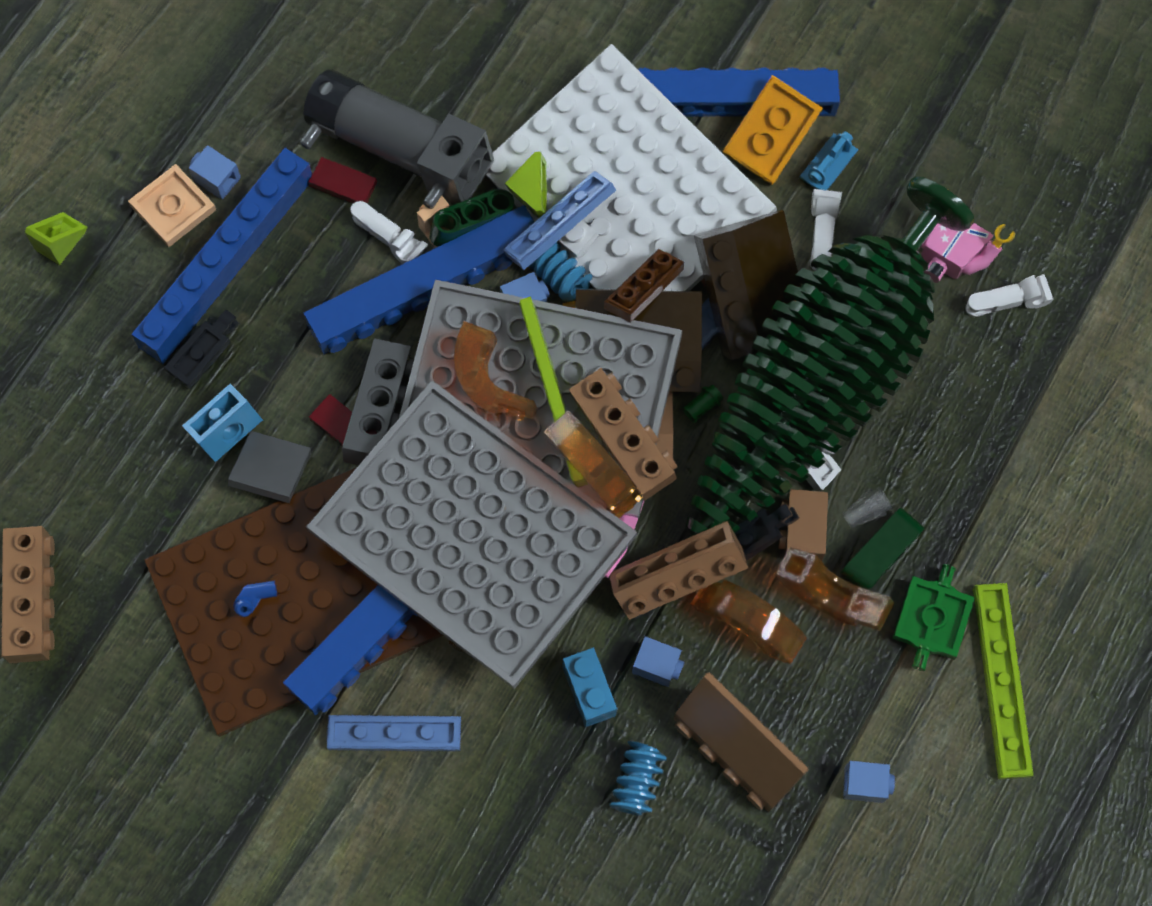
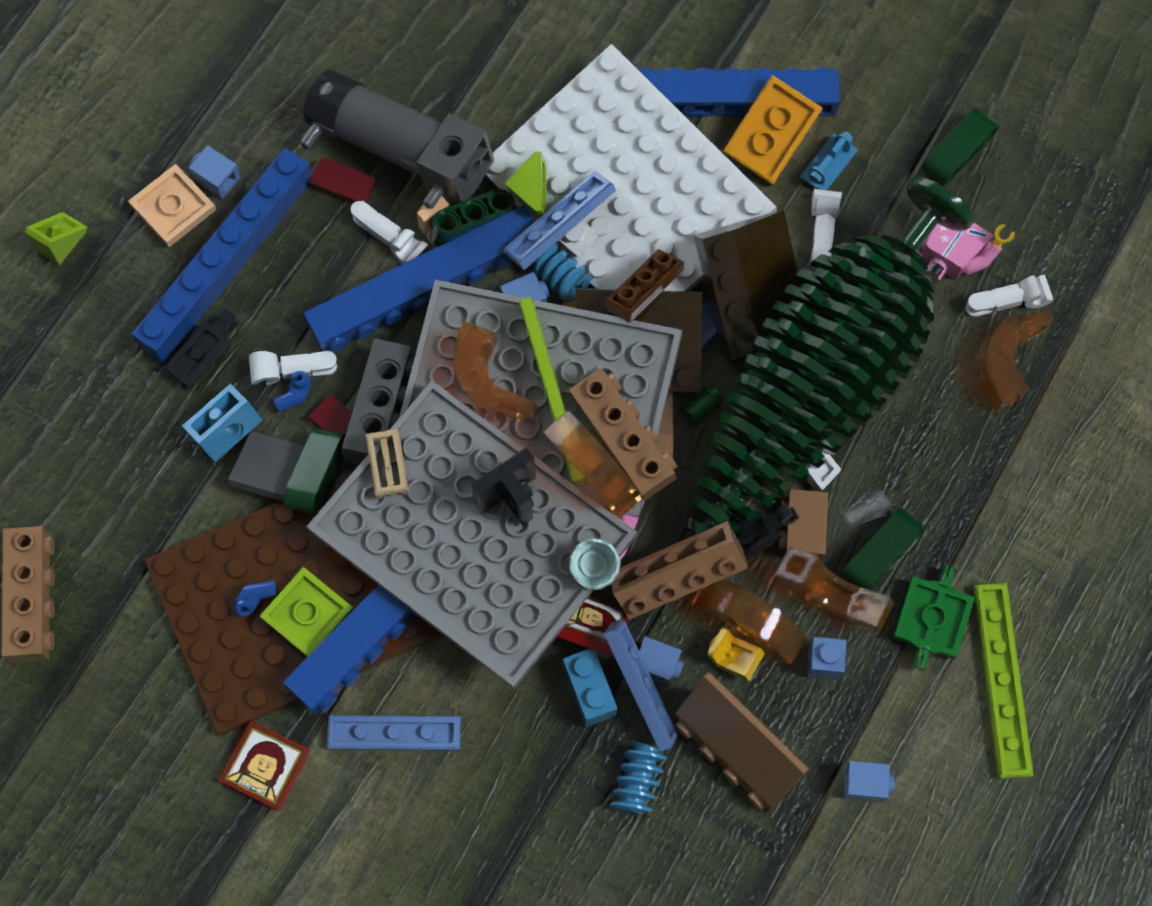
none -> tile [219,721,311,811]
none -> white piece [249,351,337,385]
none -> lime plate [260,567,354,657]
none -> blue arm [273,371,311,412]
none -> dark green beam [284,428,346,515]
none -> tan tile [366,429,409,499]
none -> black bracket [471,447,536,526]
none -> tile [556,596,628,657]
none -> light aqua hair [569,538,620,590]
none -> medium blue tile [604,619,678,752]
none -> yellow bracket [707,627,765,681]
none -> medium blue brick [807,637,846,680]
none -> dark green beam [921,108,999,187]
none -> clear orange arch [980,309,1054,413]

